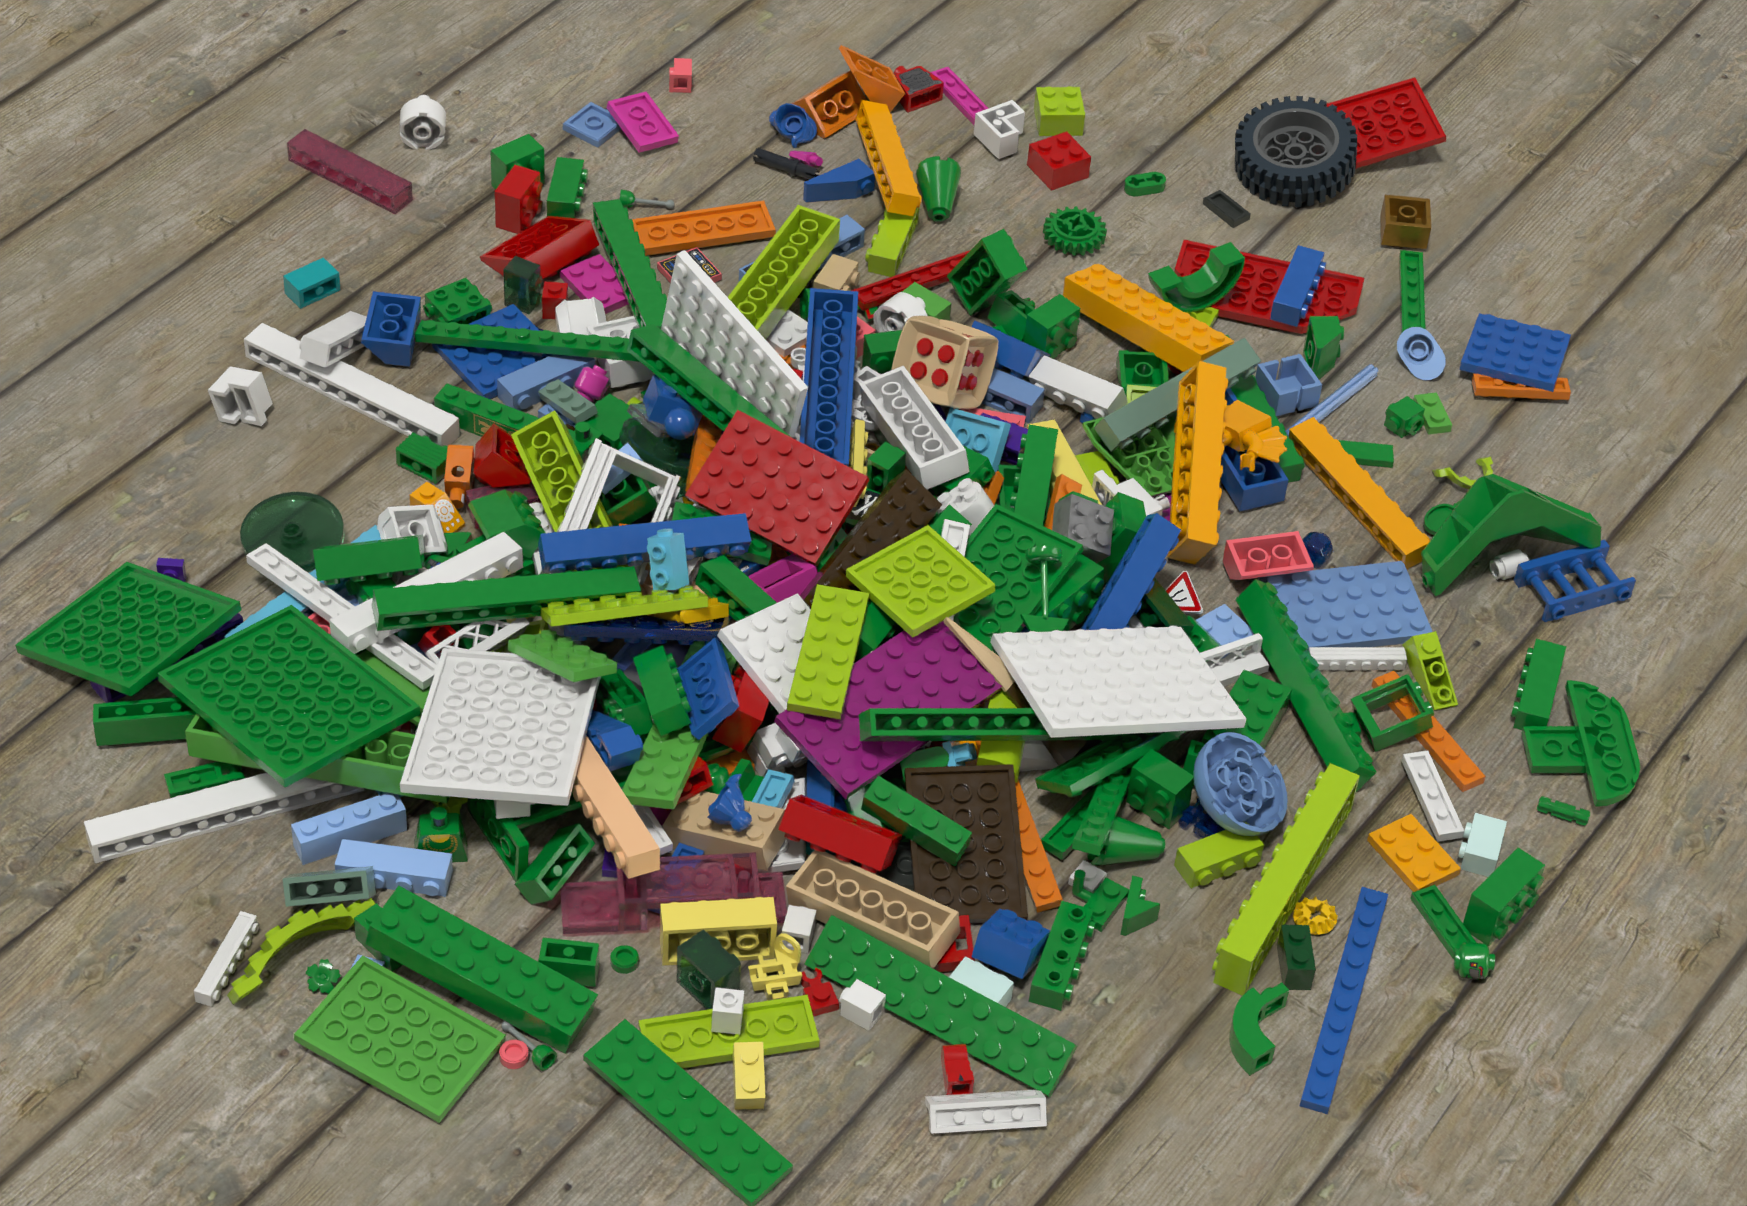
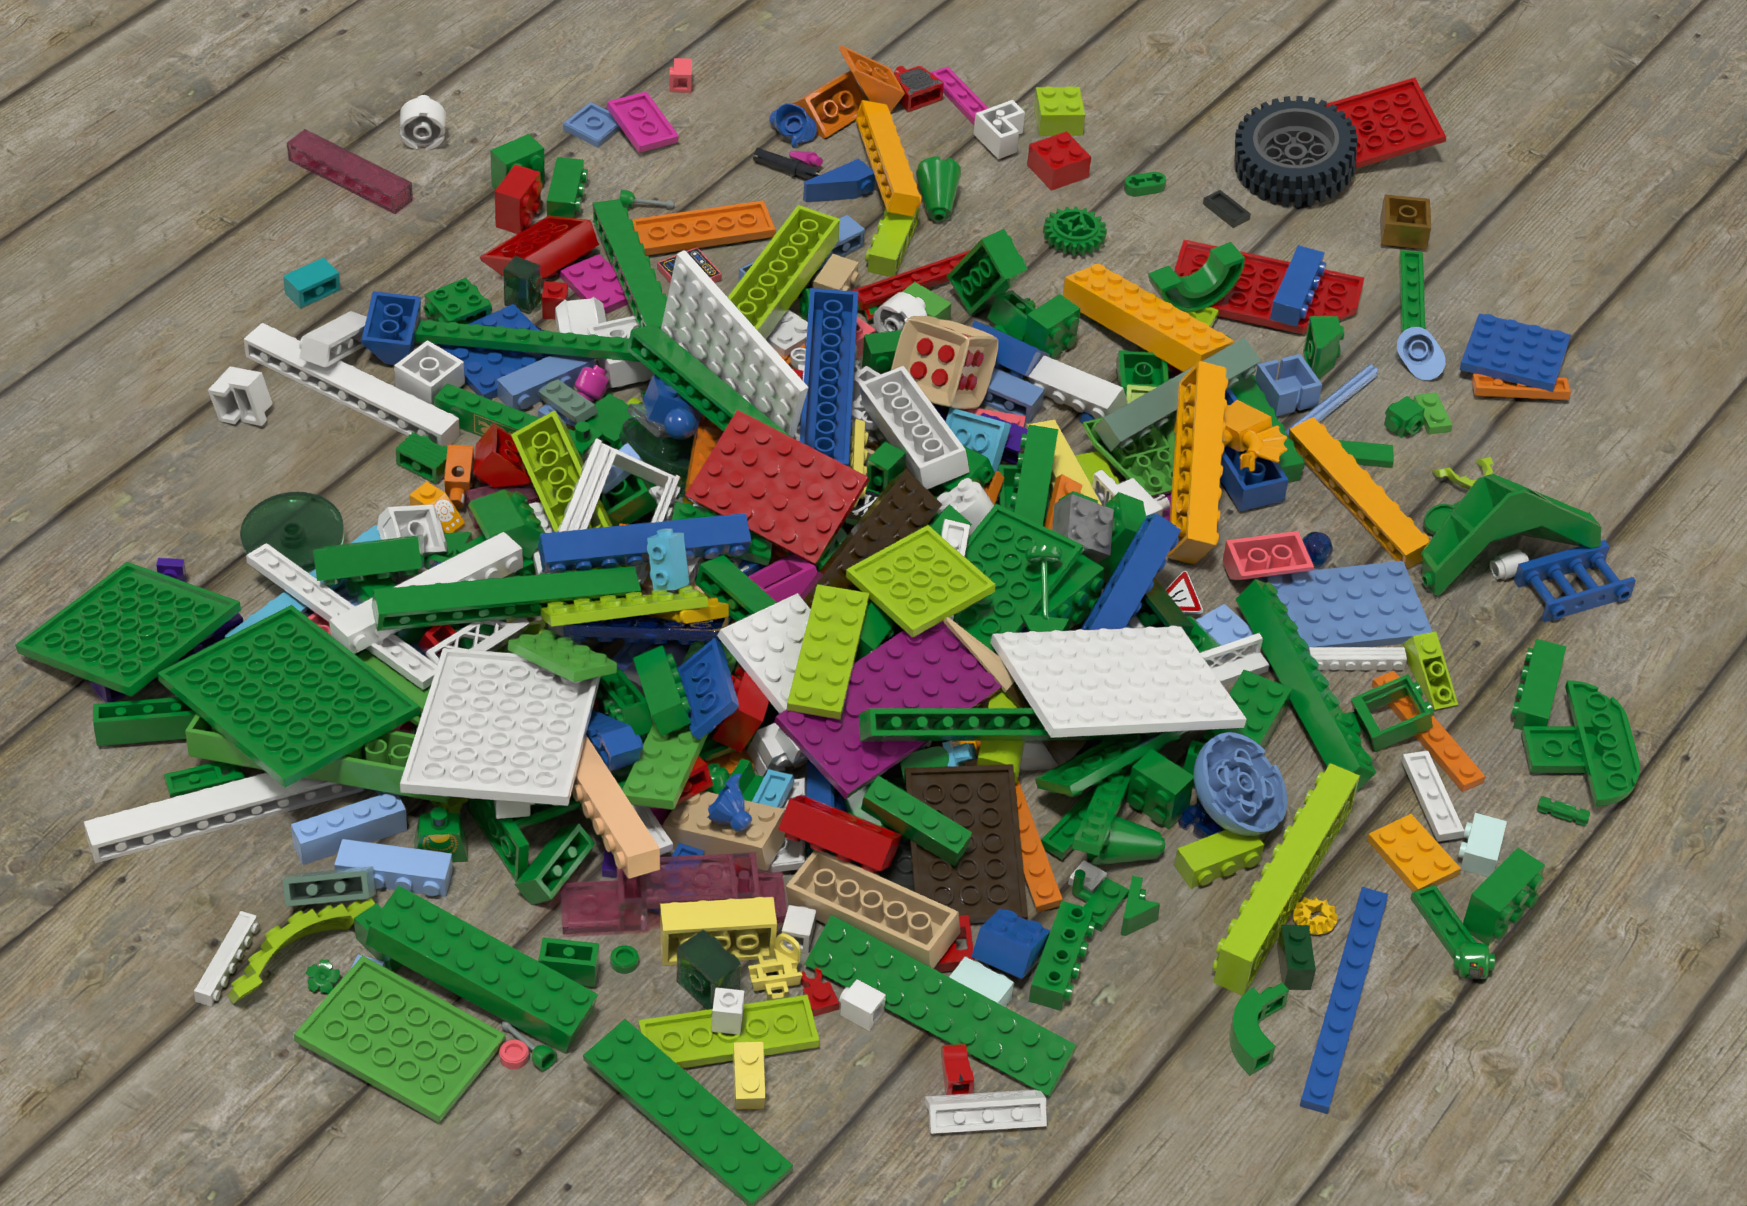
none -> white brick [394,340,465,406]

